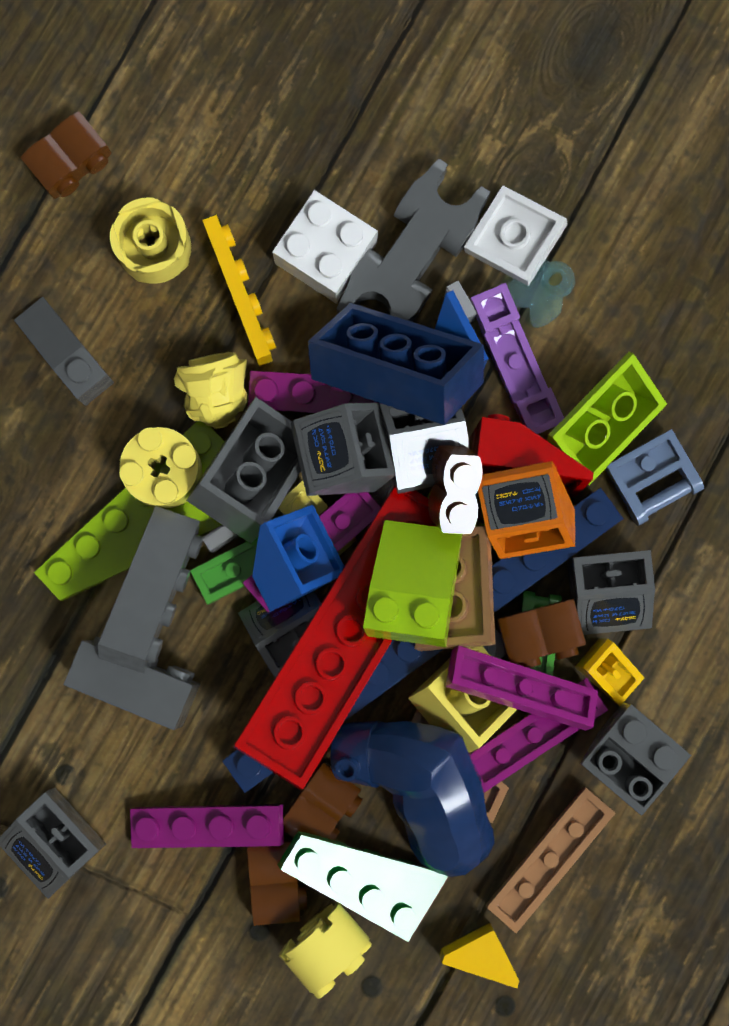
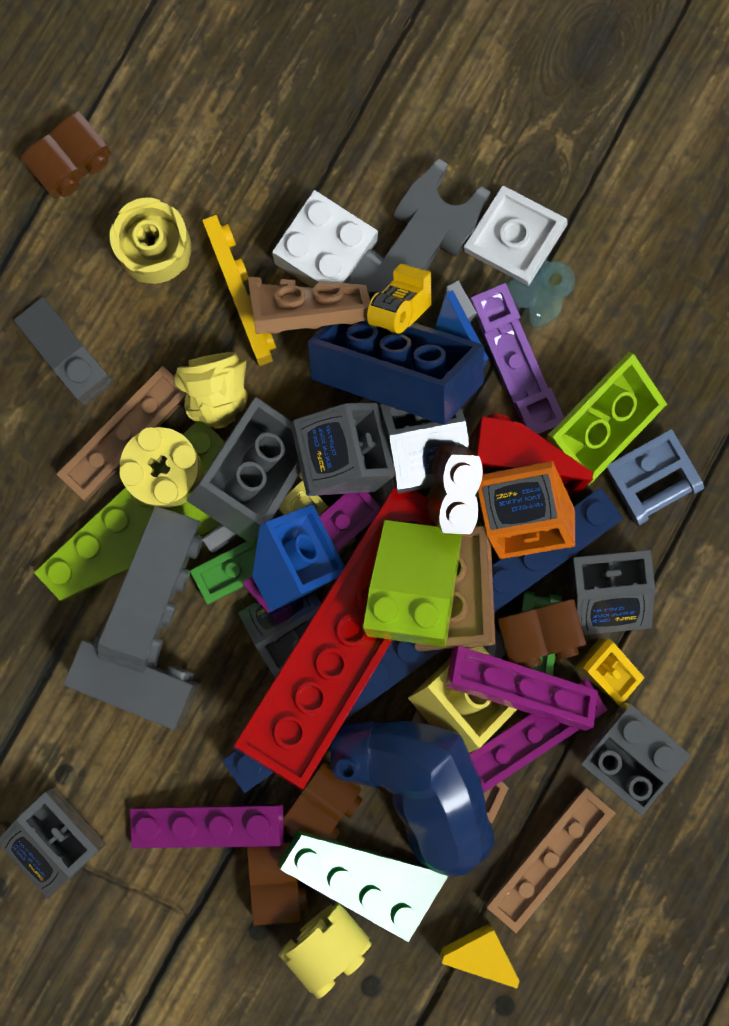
magenta plate [248,371,381,413] -> none
none -> medium nougat plate [56,366,187,502]
none -> medium nougat wing [248,277,370,334]
none -> yellow leg [367,263,431,334]

